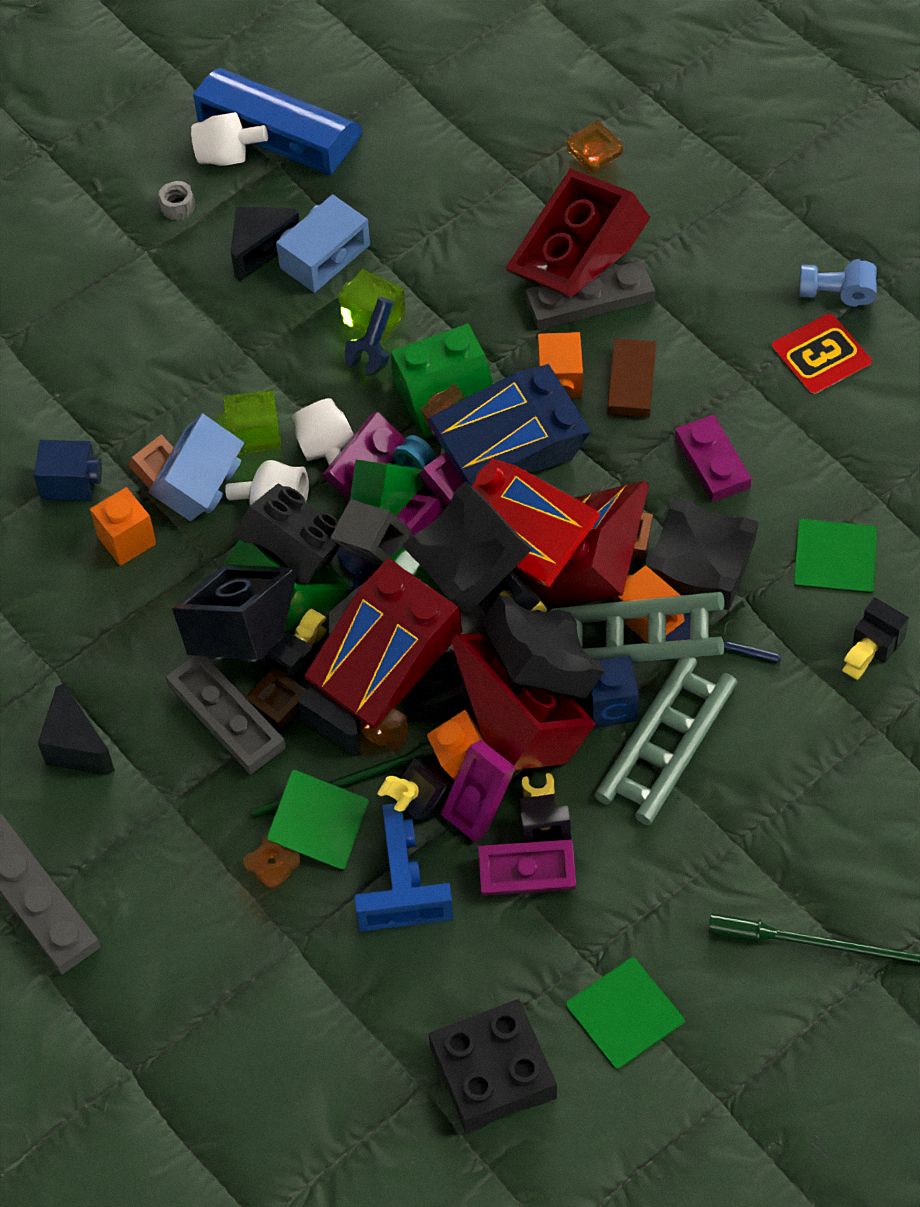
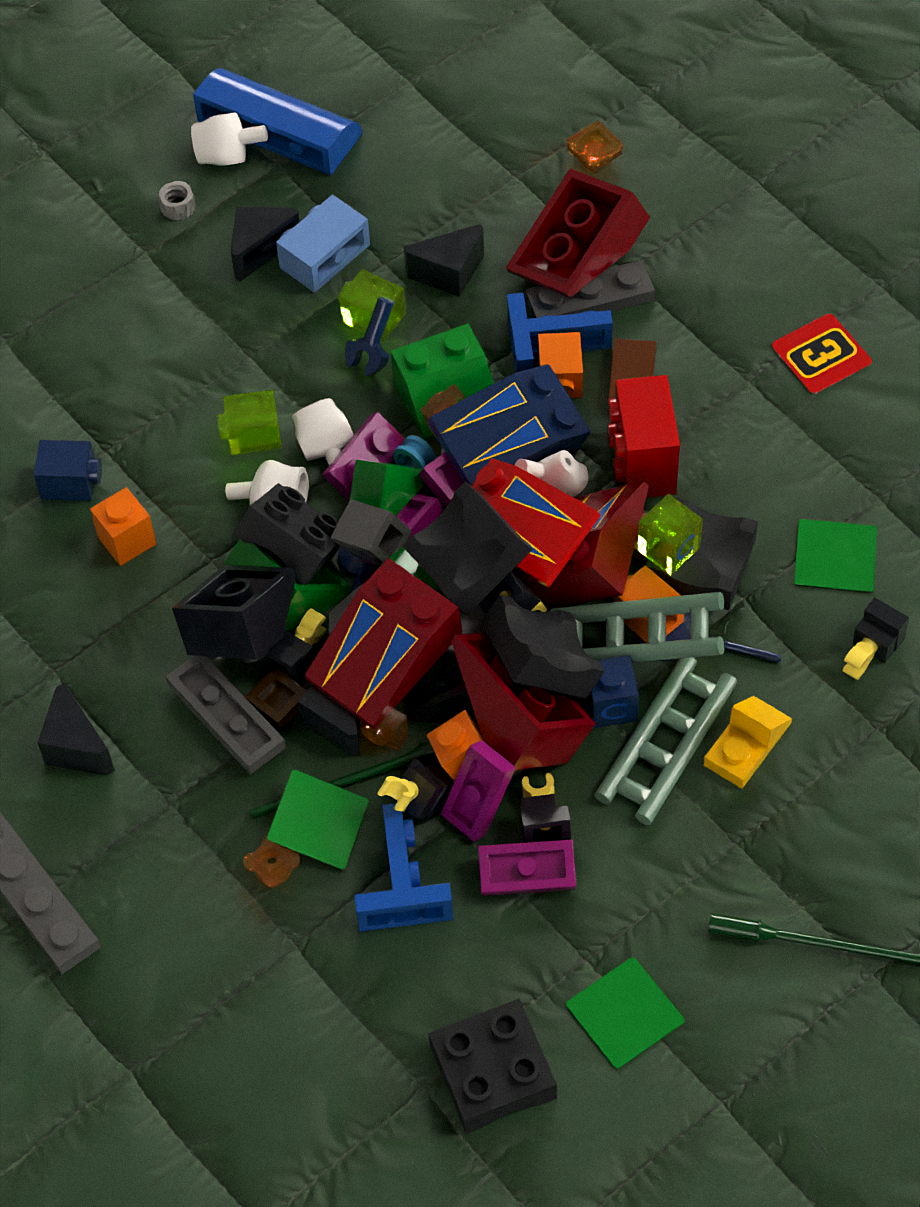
nougat plate [127,434,174,489] -> none
medium blue brick [148,413,244,521] -> none
magenta plate [675,414,752,503] -> none
medium blue leg [799,259,877,307] -> none
none -> black slope [404,224,484,297]
none -> blue bracket [507,293,613,373]
none -> white piece [515,450,588,497]
none -> red brick [607,375,680,498]
none -> clear neon green brick [637,493,703,576]
none -> yellow slope [703,696,792,789]

